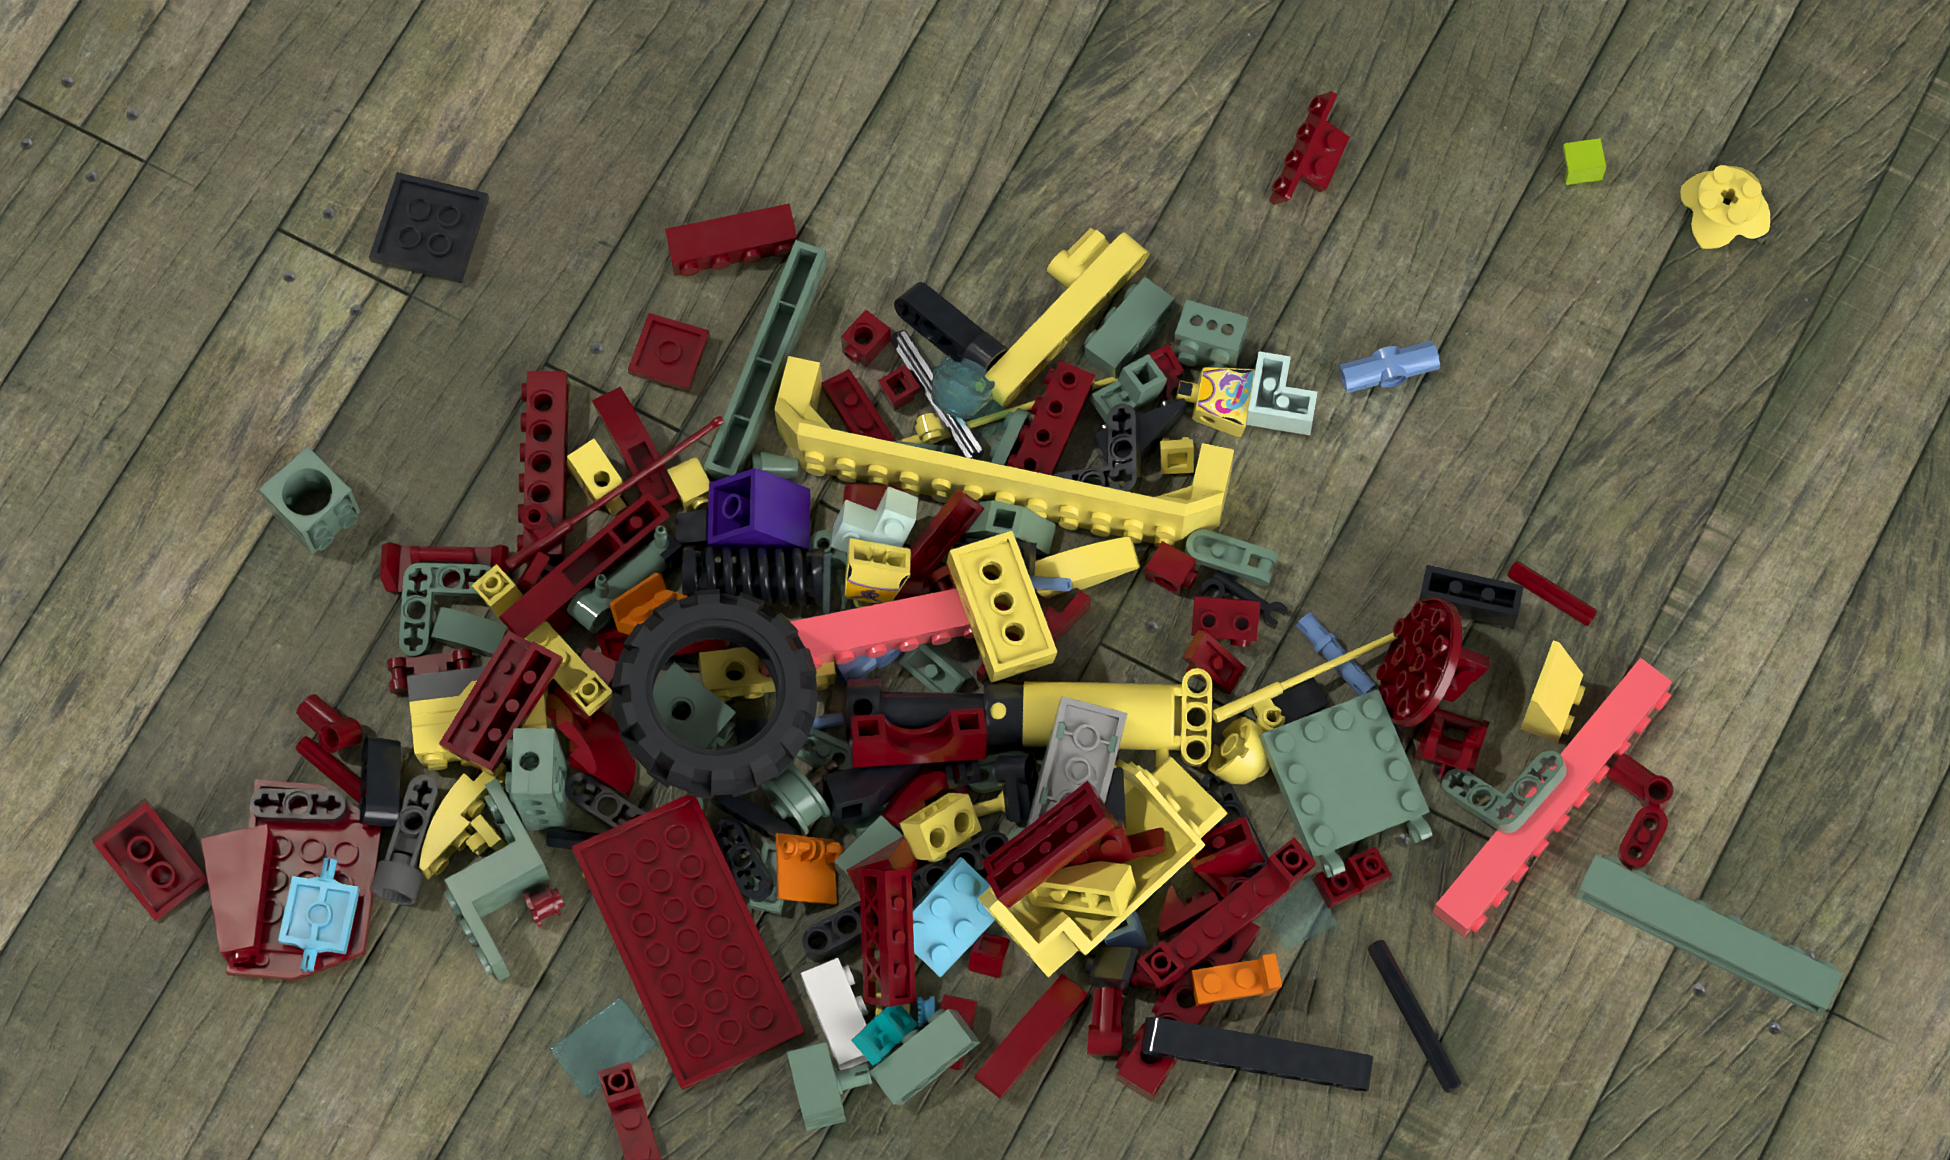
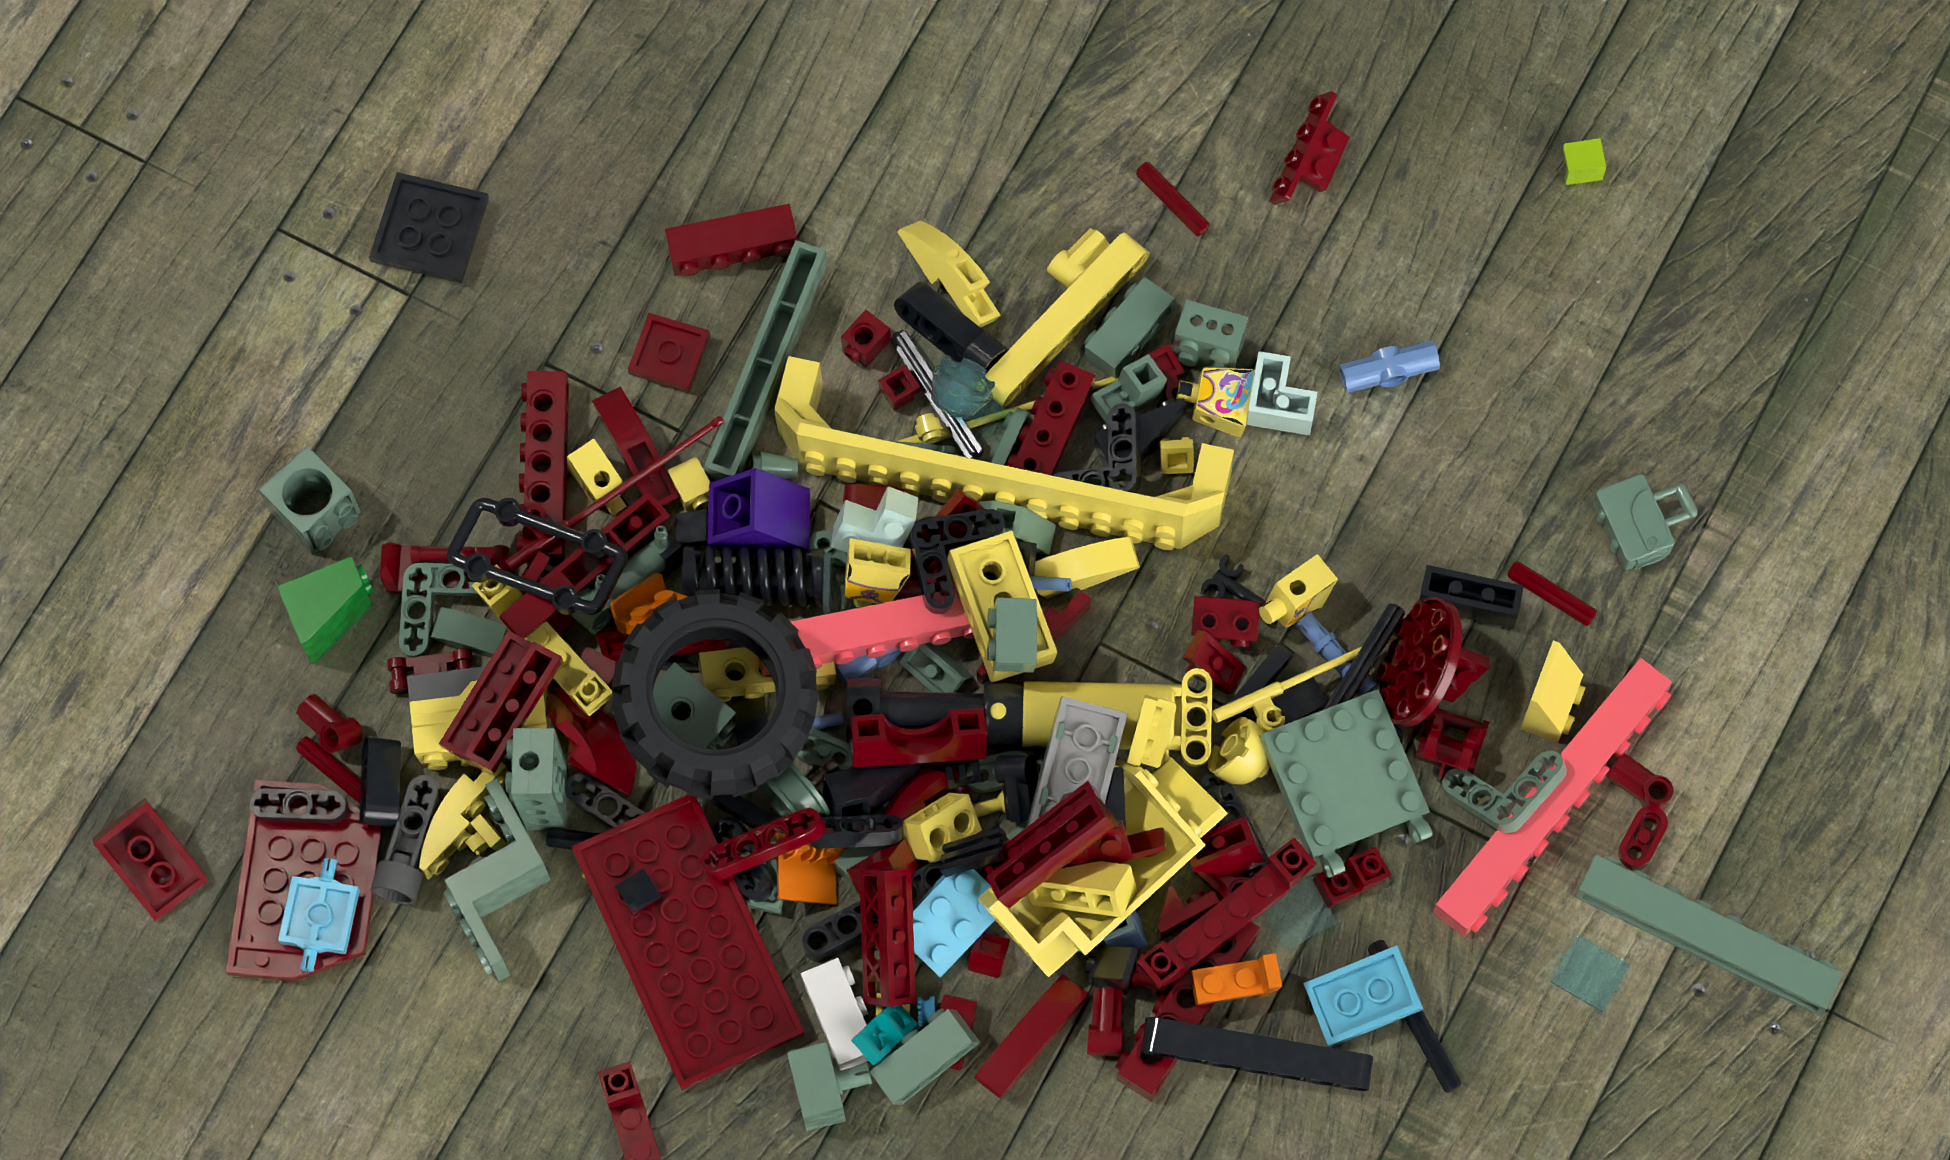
slope [201,824,273,963] -> none
dark red brick [523,884,565,927] -> none
clear light blue piece [550,997,656,1097] -> none
dark red plate [821,369,896,442] -> none
dark red brick [1145,541,1198,596] -> none
sand green plate [1185,529,1278,586] -> none
light yellow brick [1680,165,1770,249] -> none
none -> green slope [277,556,374,664]
none -> black bar [447,498,628,615]
none -> black slope [615,868,662,915]
none -> dark red beam [700,808,825,880]
none -> black beam [806,814,904,849]
none -> light yellow slope [897,221,1001,328]
none -> black beam [910,509,1005,614]
none -> black tile [940,827,1006,877]
none -> sand green brick [987,598,1037,672]
none -> light yellow bracket [1127,695,1177,768]
none -> dark red axle [1136,162,1209,236]
none -> black beam [1228,642,1295,722]
none -> light yellow torso [1259,554,1338,627]
none -> medium azure plate [1303,945,1424,1047]
none -> black axle [1324,603,1405,710]
none -> clear light blue piece [1550,935,1630,1012]
none -> sand green piece [1593,474,1698,570]

